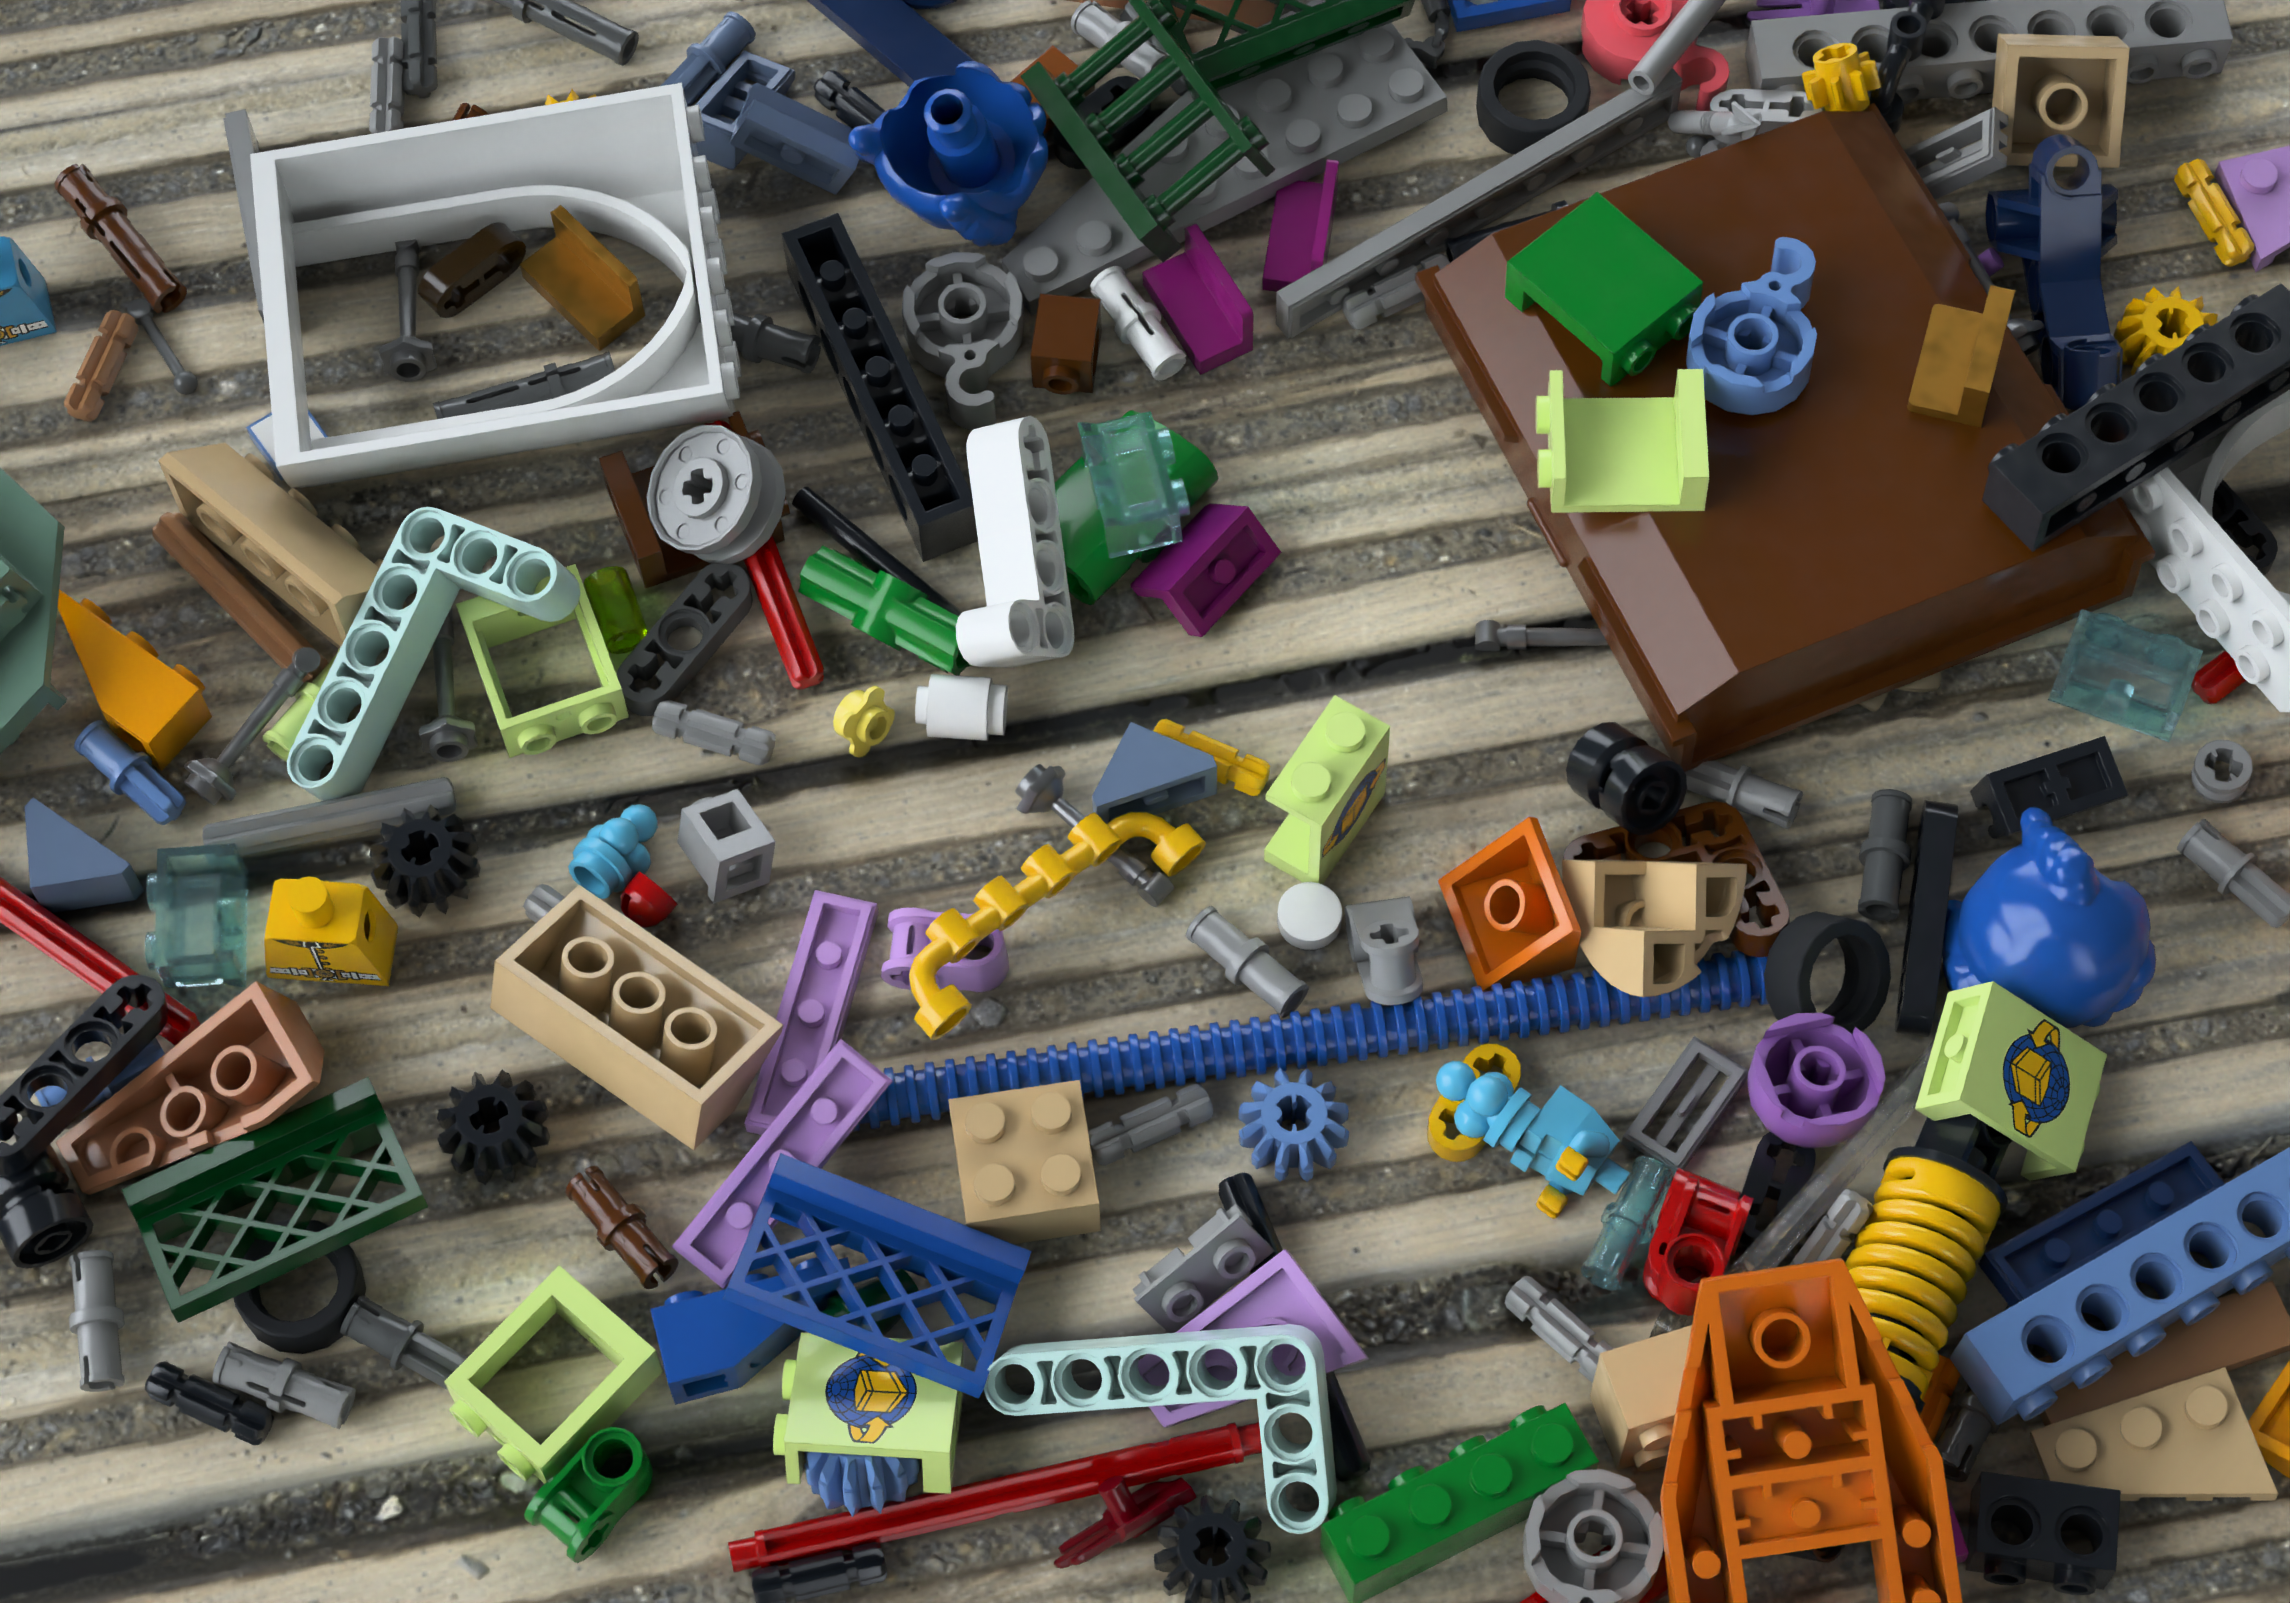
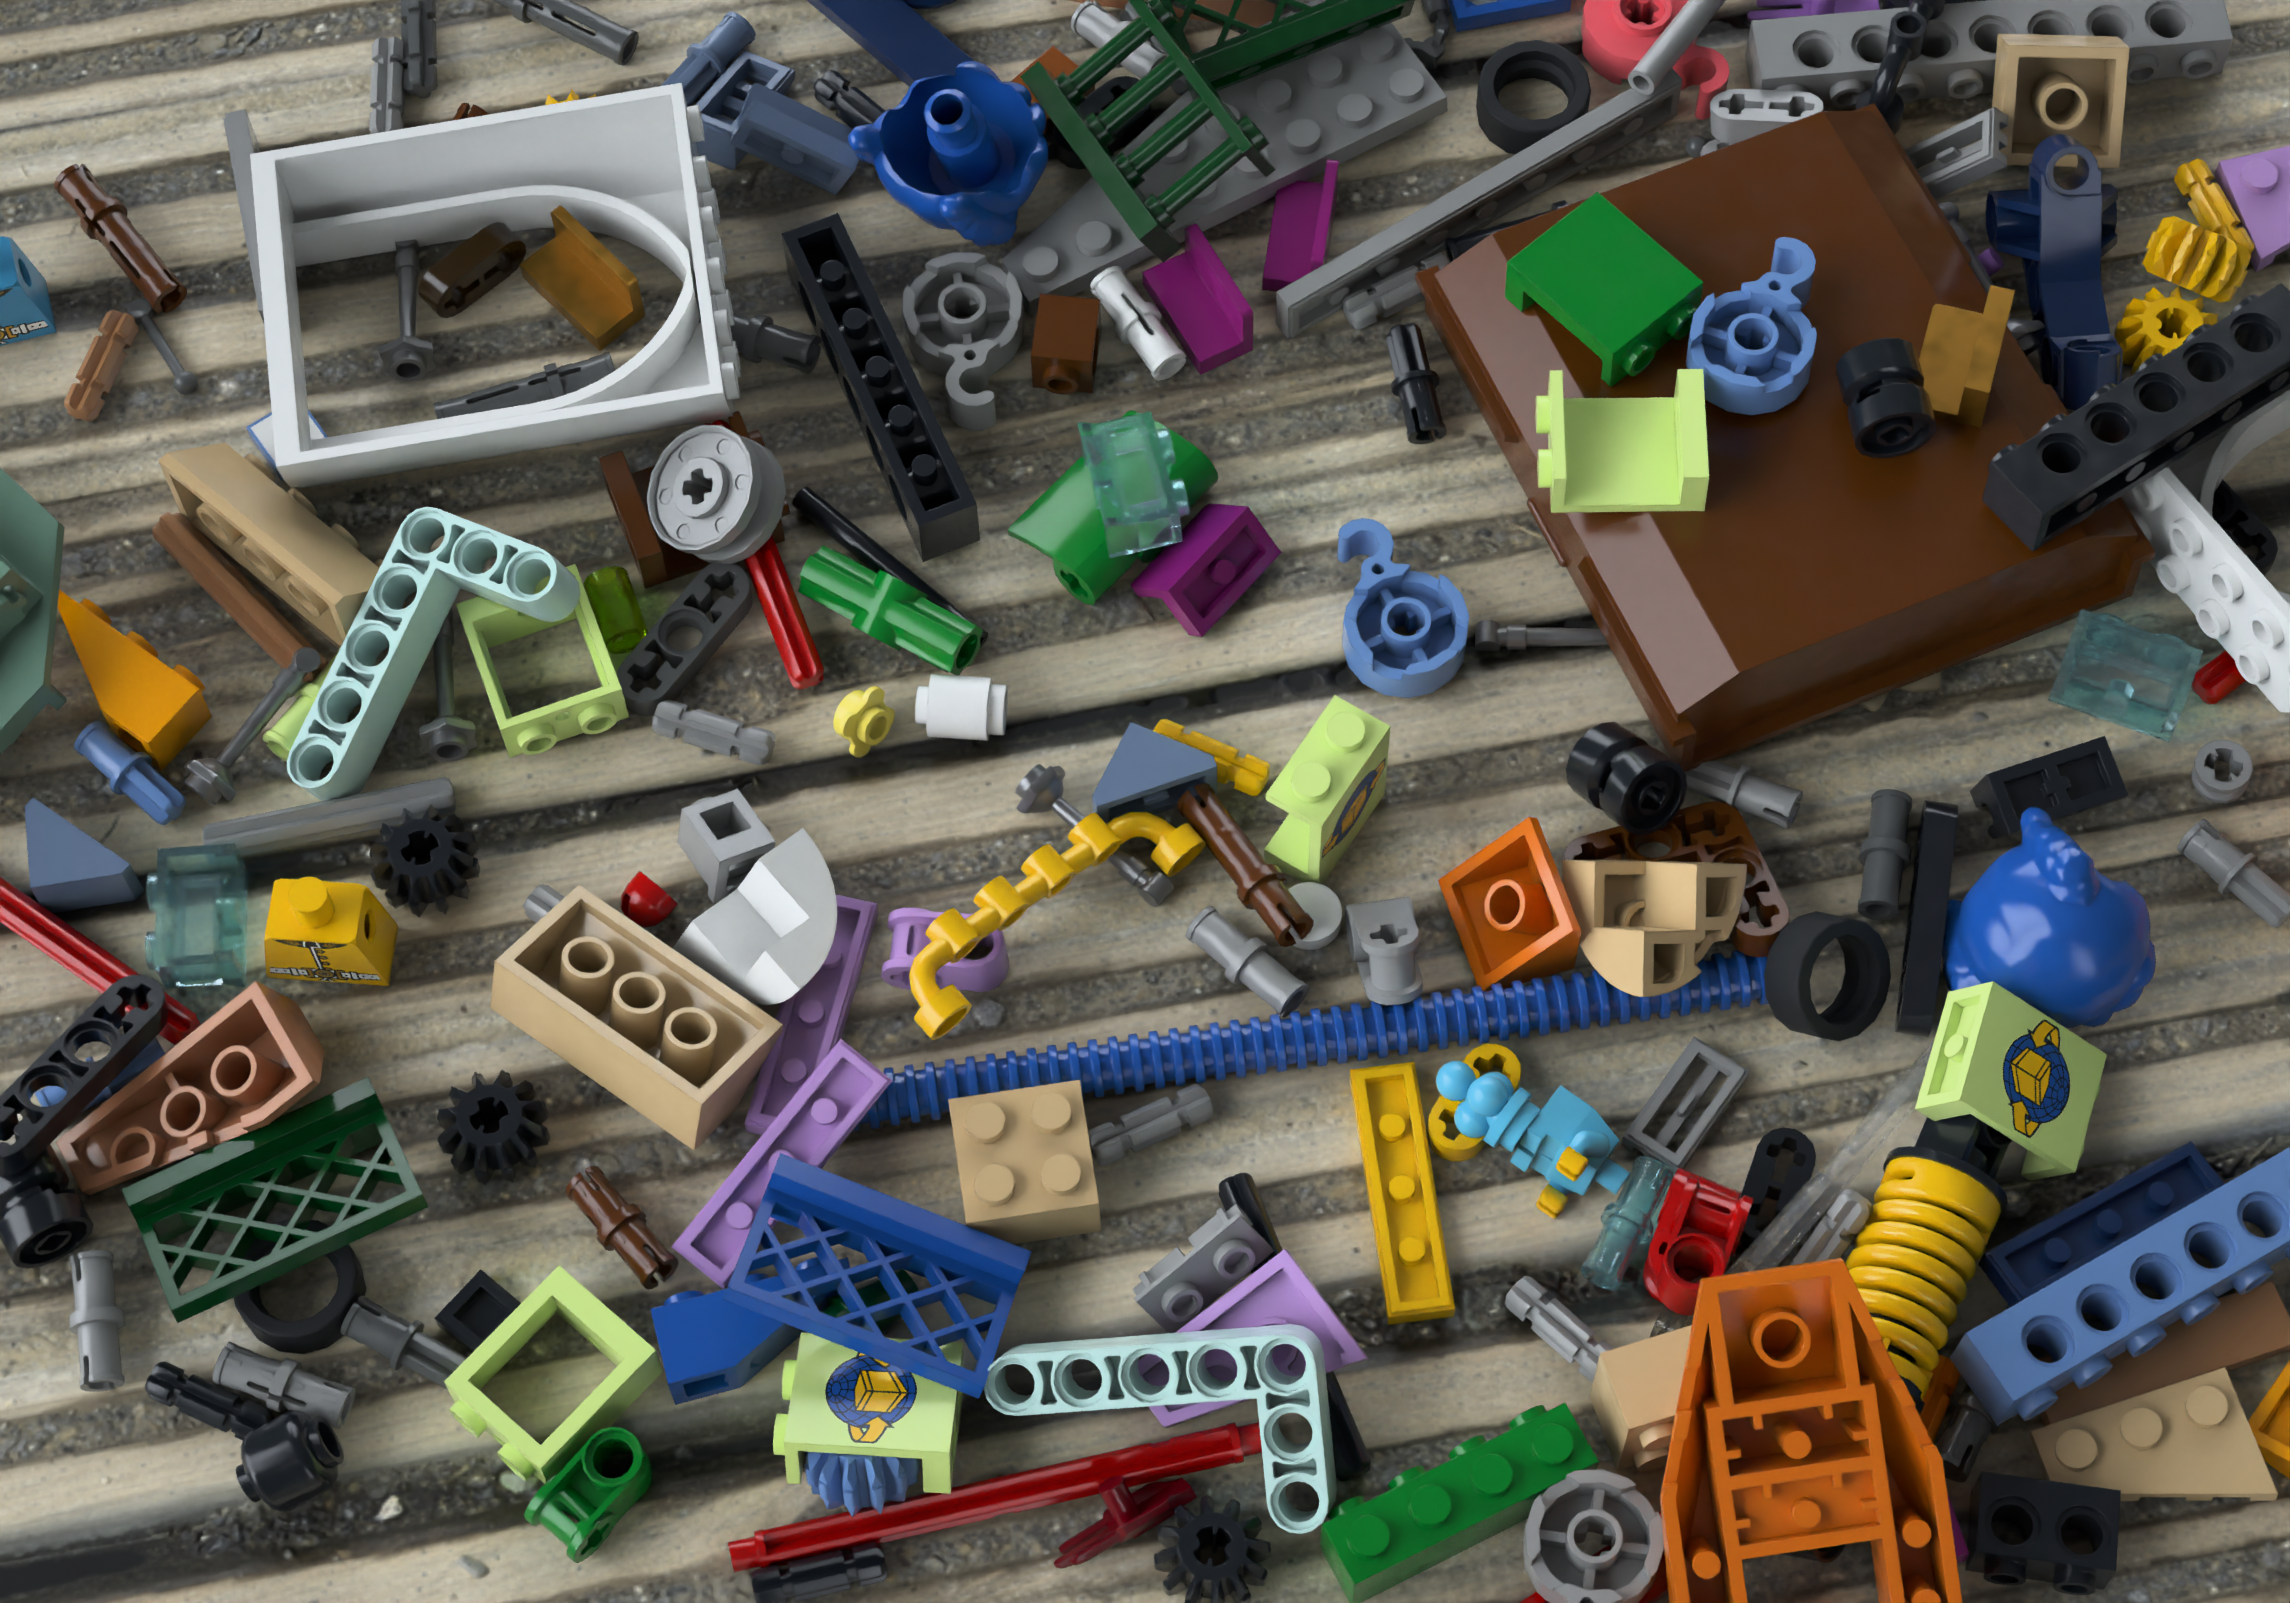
medium azure piece [568,804,658,899] -> none
white beam [956,416,1074,668] -> none
medium blue gear [1239,1068,1349,1182] -> none
light grey piece [1668,101,1762,140] -> none
medium lavender cylinder [1747,1013,1886,1148] -> none
yellow gear [1801,43,1881,111] -> none
none -> black head [236,1410,344,1512]
none -> black tile [435,1269,521,1354]
none -> white brick [673,828,837,1005]
none -> reddish brown pin [1177,783,1314,947]
none -> medium blue piece [1337,518,1469,698]
none -> yellow tile [1349,1062,1455,1325]
none -> black axle [1386,323,1447,444]
none -> black wheel [1836,338,1936,458]
none -> yellow gear [2142,216,2251,303]

